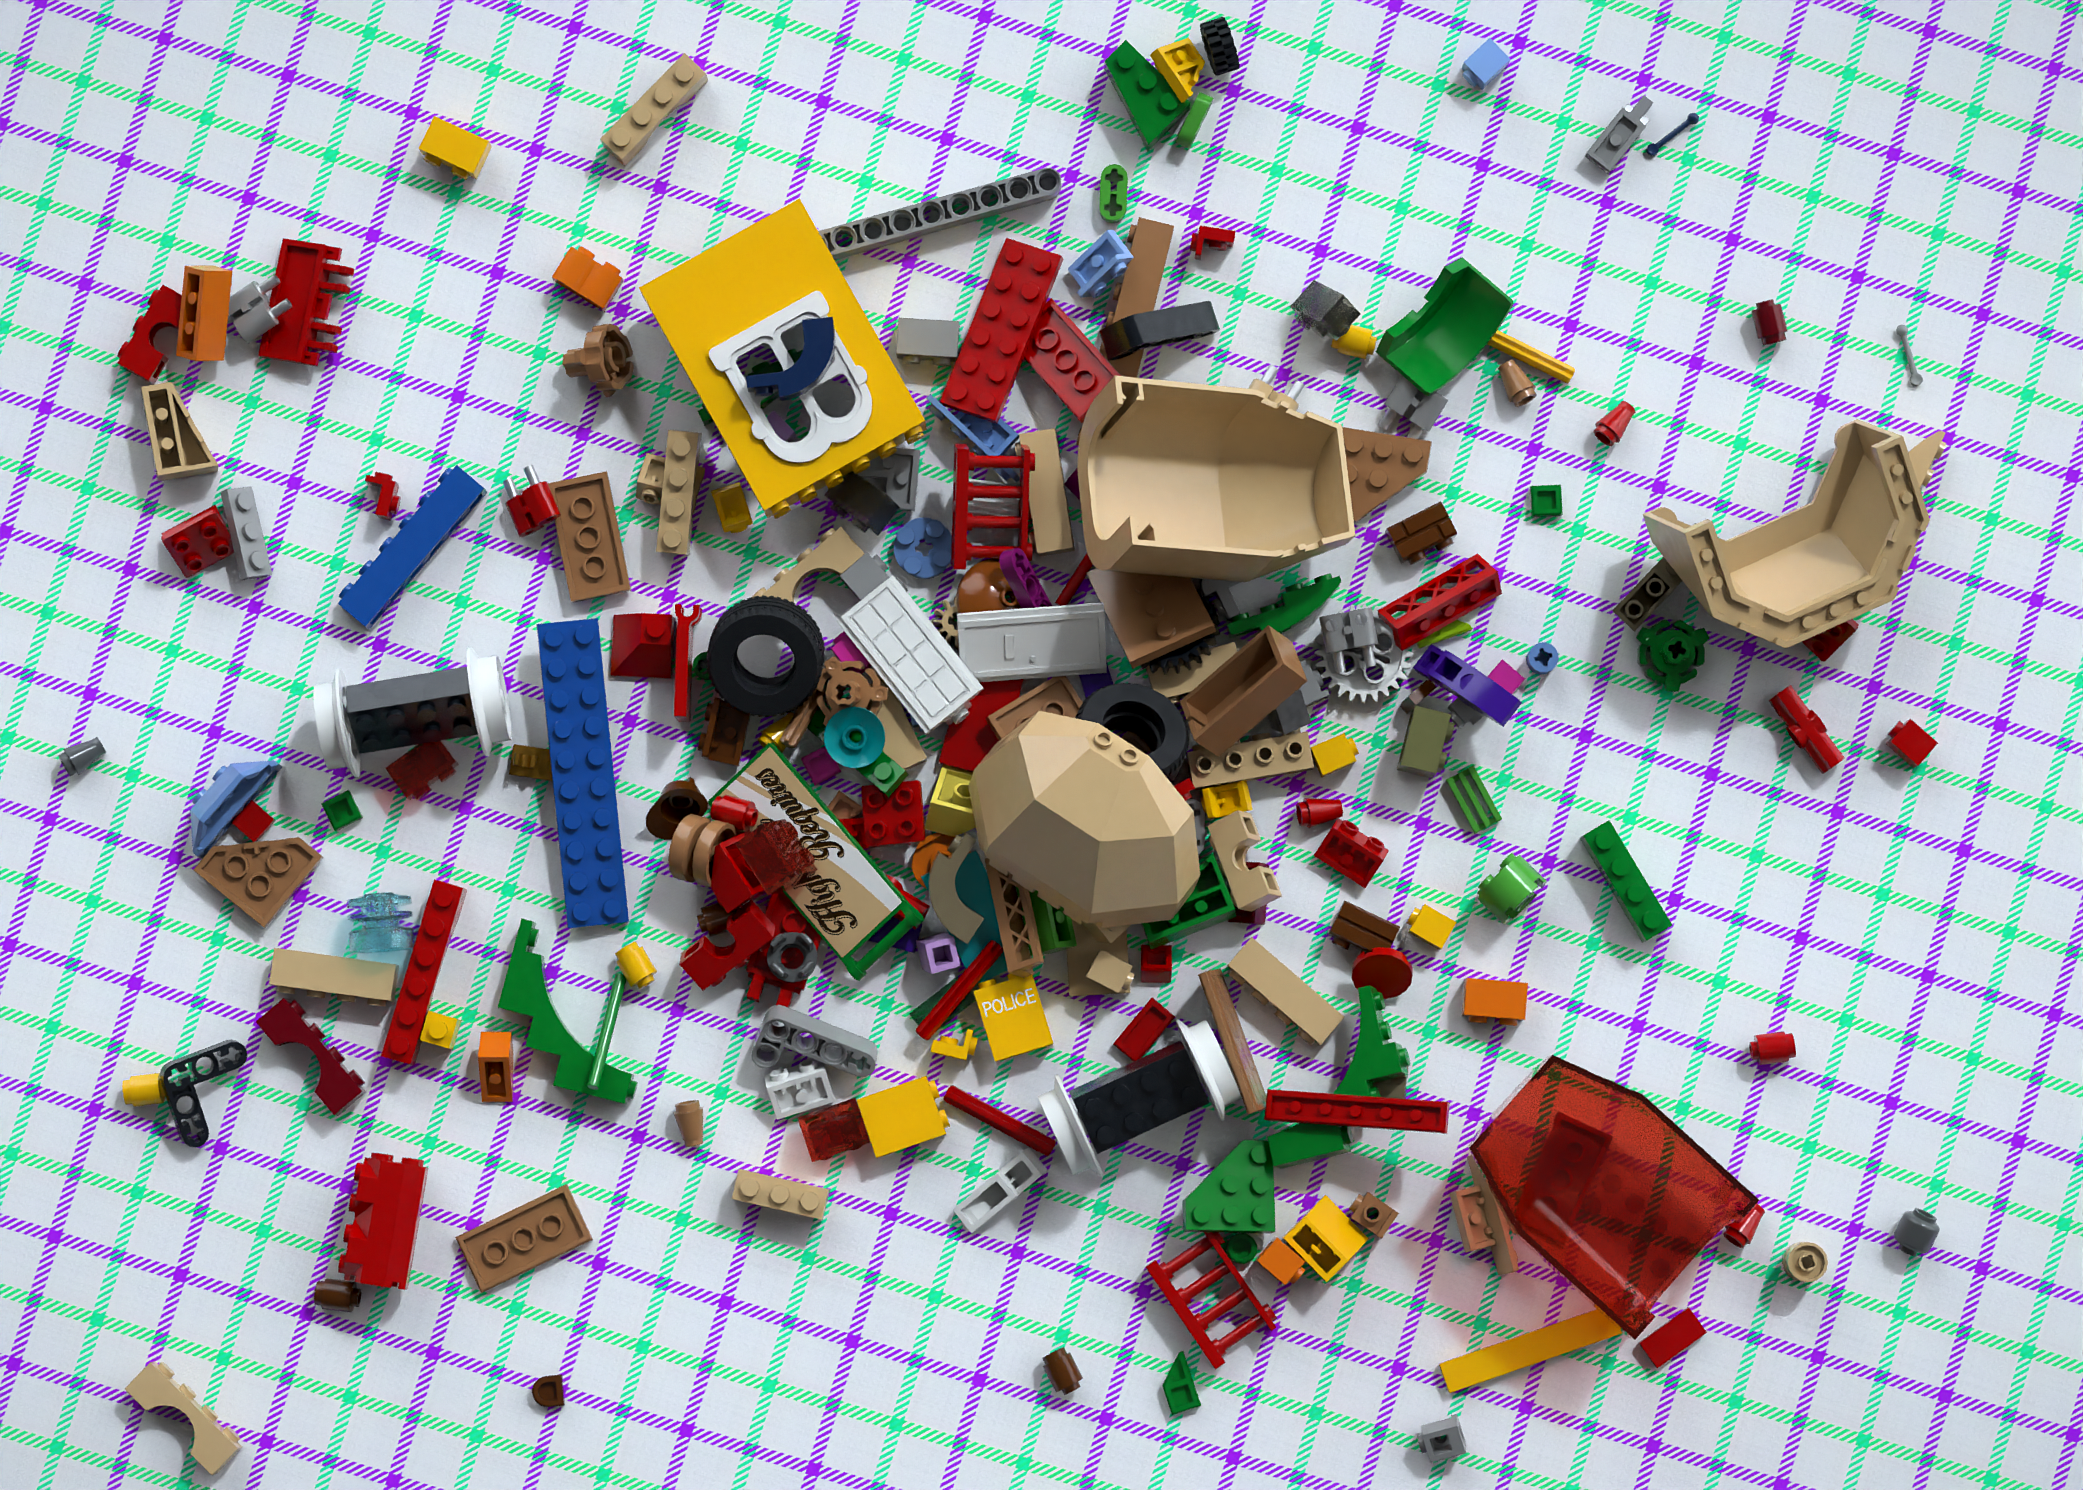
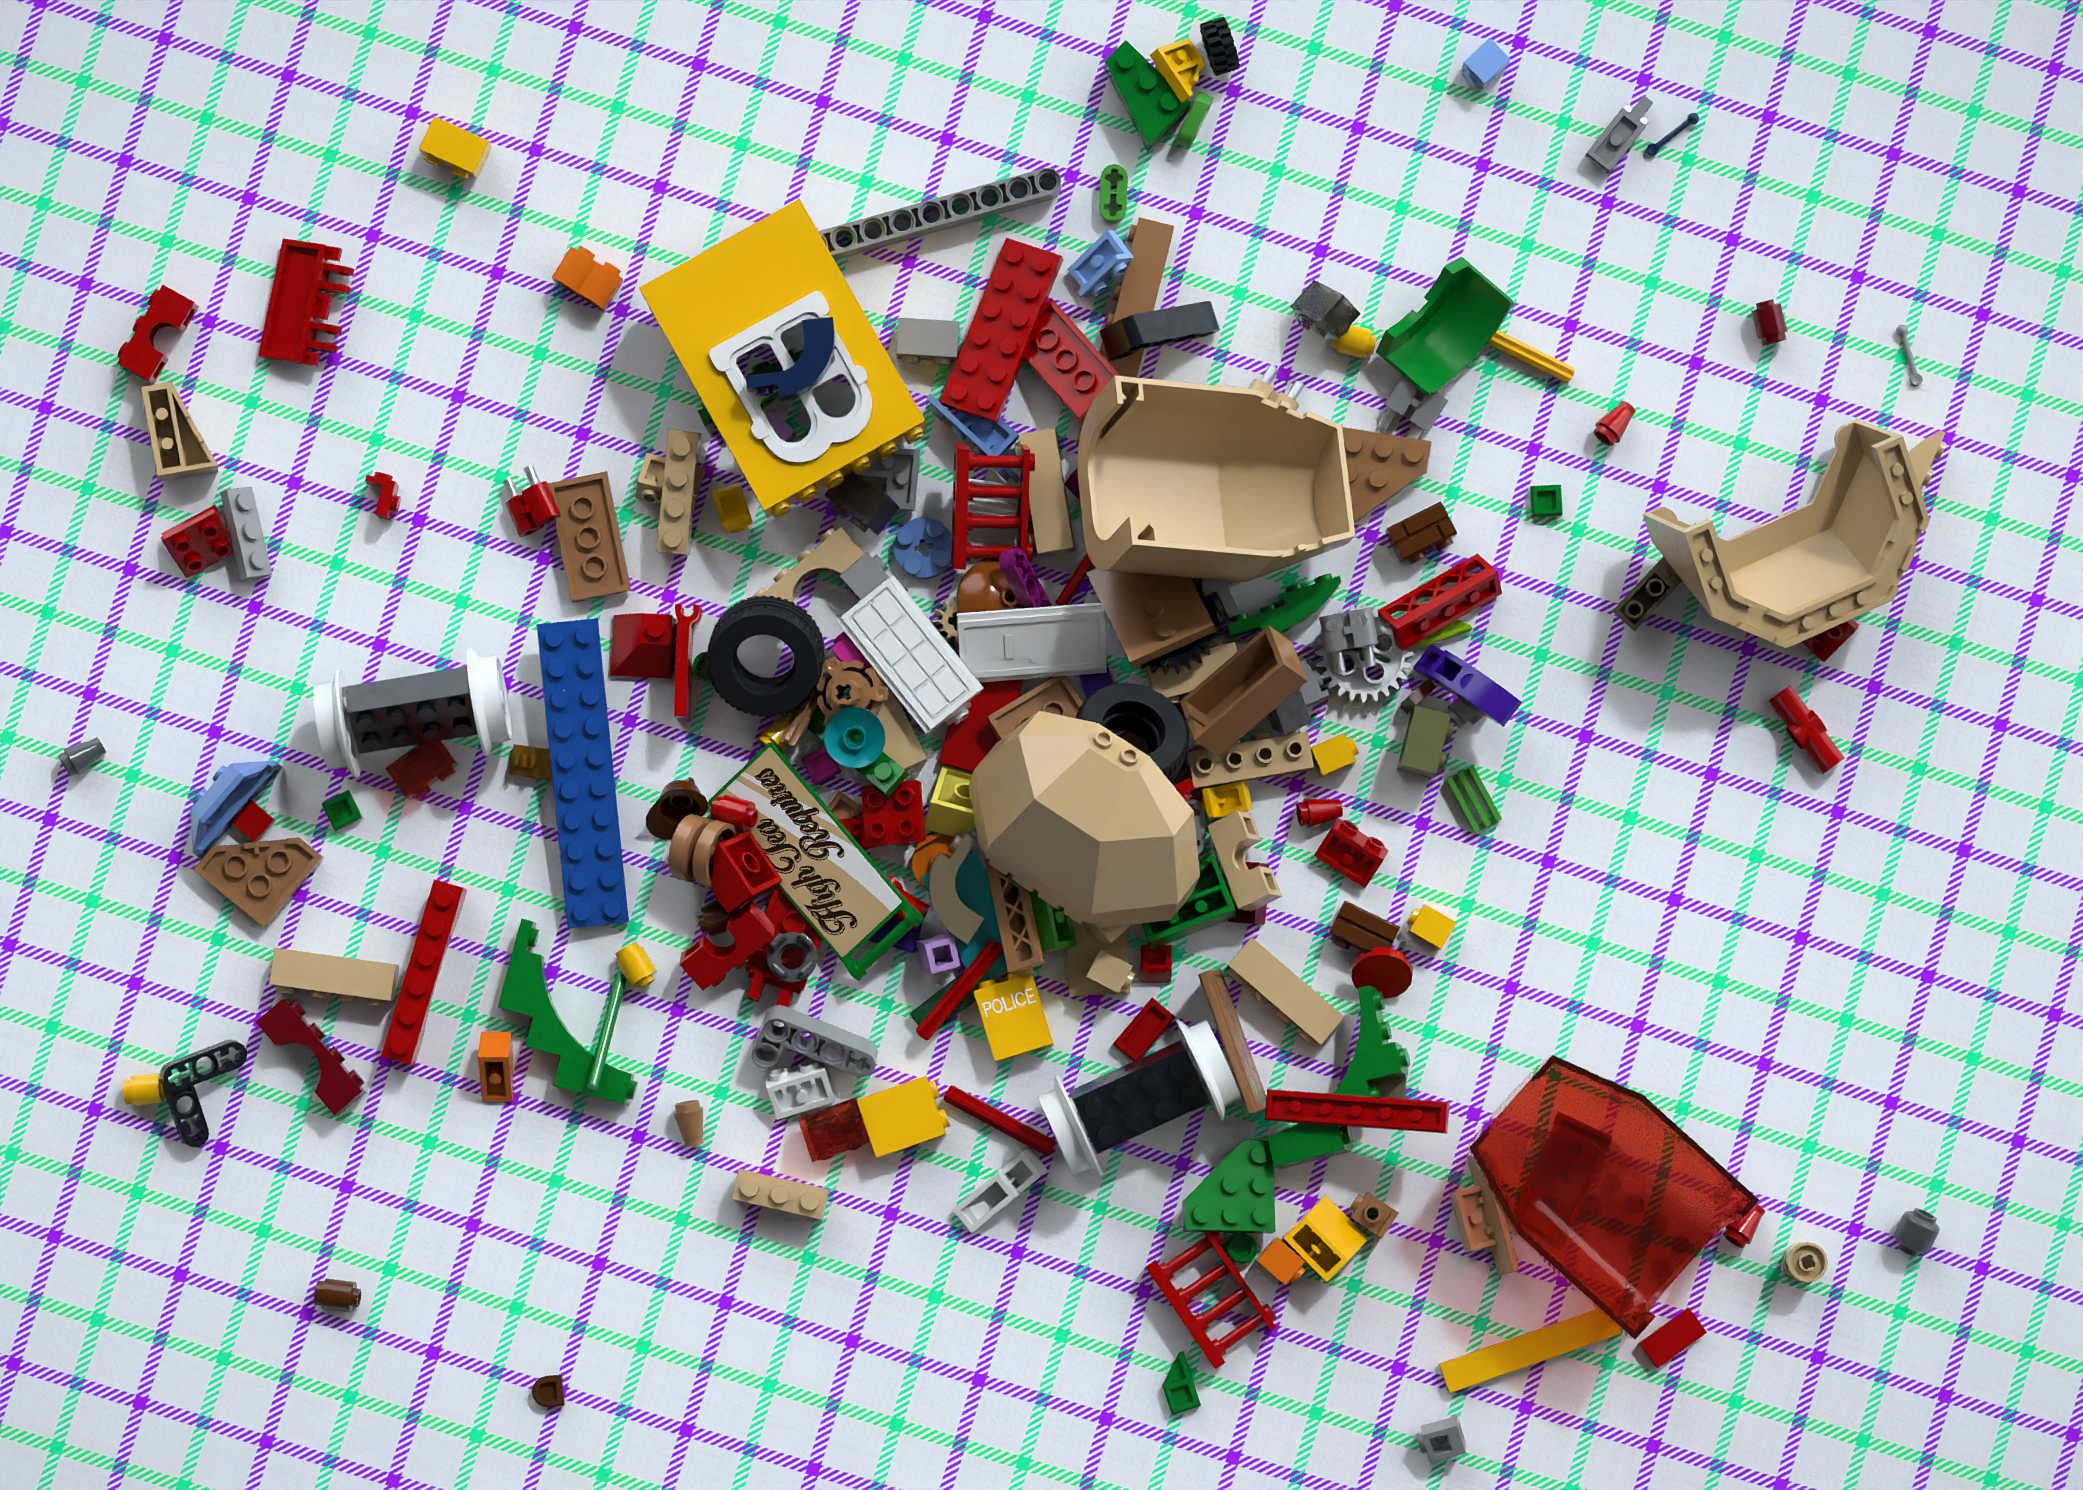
tan arch [125,1361,242,1475] -> none
orange brick [176,265,232,361] -> none
light grey piece [229,274,292,343] -> none
blue brick [338,465,487,630] -> none
red brick [338,1152,428,1290] -> none
clear light blue wheel [347,892,414,953] -> none
yellow brick [420,1011,462,1050] -> none
medium nougat tile [455,1184,593,1293] -> none
medium nougat piece [563,324,634,397] -> none
tan arch [600,53,708,166] -> none
reddish brown bracket [698,697,751,766] -> none
clear red brick [735,819,817,895] -> none
yellow bracket [930,1029,978,1061] -> none
reddish brown brick [1042,1347,1083,1395] -> none
red bracket [1190,226,1236,260] -> none
orange brick [1462,978,1528,1026] -> none
bright green brick [1477,853,1547,925] -> none
dark pink tile [1487,659,1525,694] -> none
medium nougat cone [1498,360,1537,407] -> none
medium blue wheel [1526,642,1559,675] -> none
green brick [1580,820,1672,943] -> none
green piece [1636,620,1710,692] -> none
red brick [1749,1031,1796,1065] -> none
red brick [1886,719,1938,768] -> none

